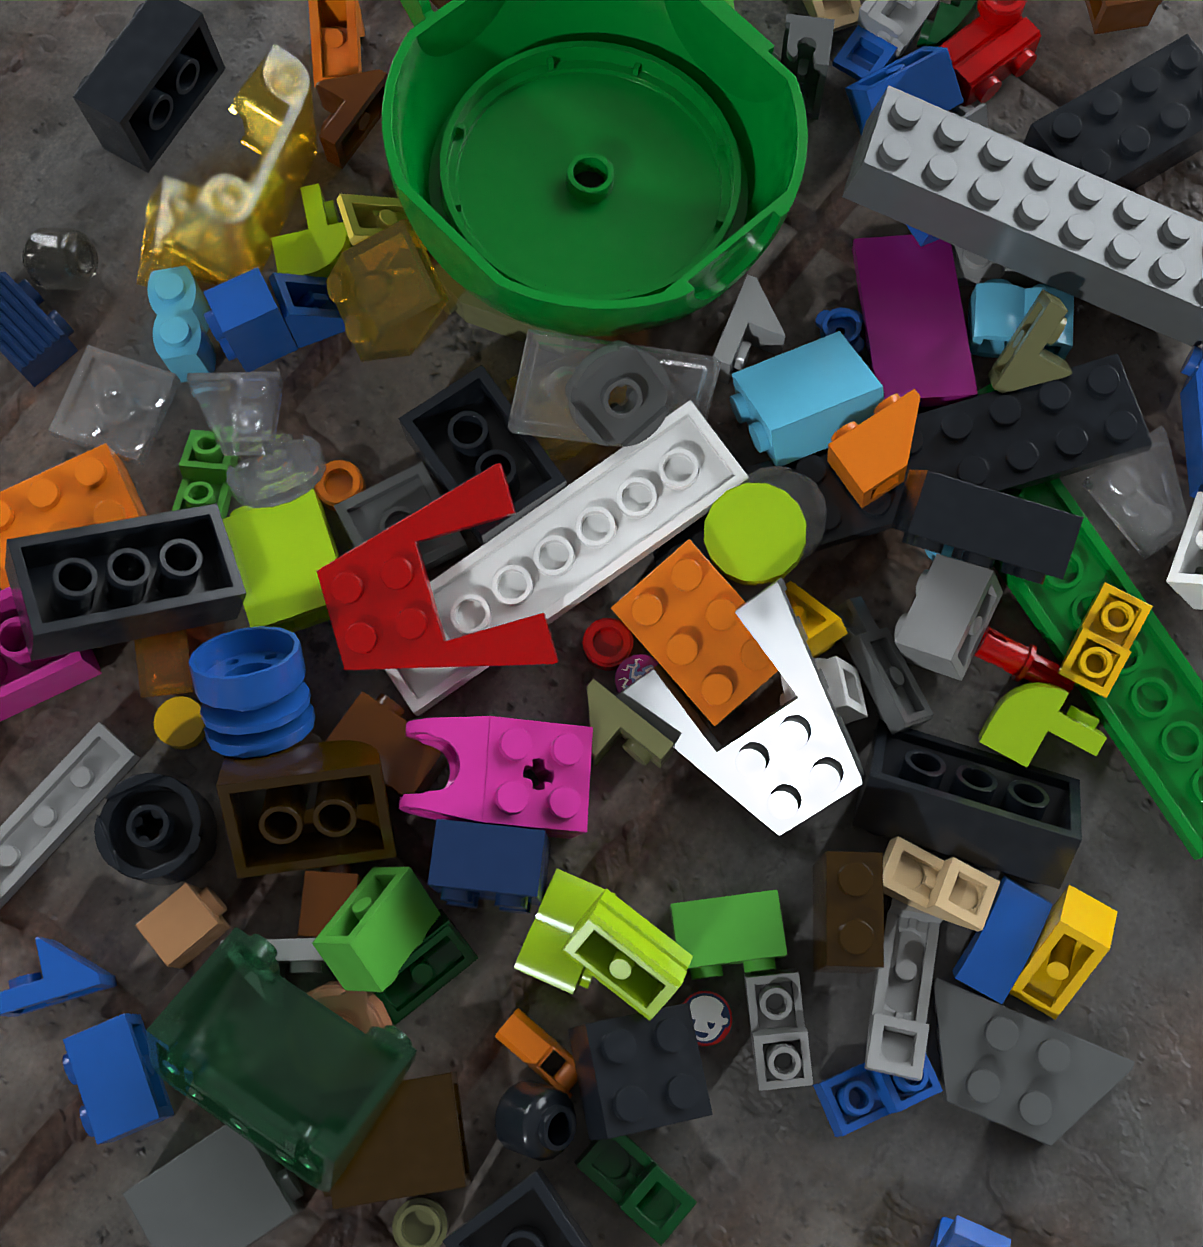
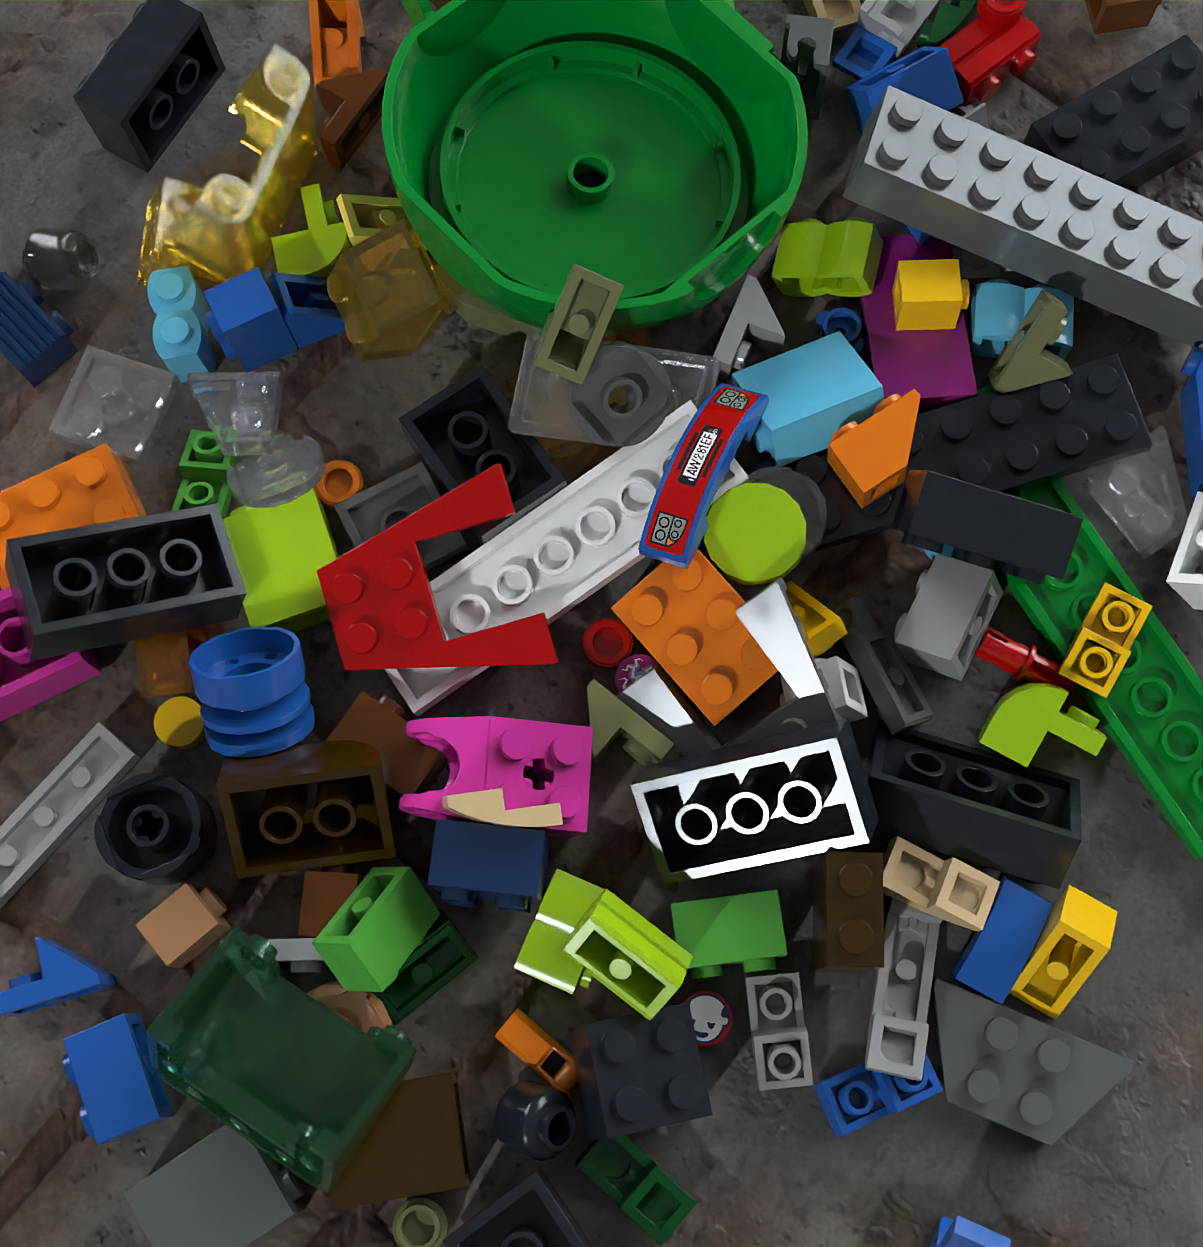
none -> tan slope [442,788,563,827]
none -> olive slope [533,263,624,385]
none -> black brick [630,718,879,885]
none -> slope [638,383,769,569]
none -> lime brick [771,217,883,297]
none -> yellow brick [892,259,970,331]

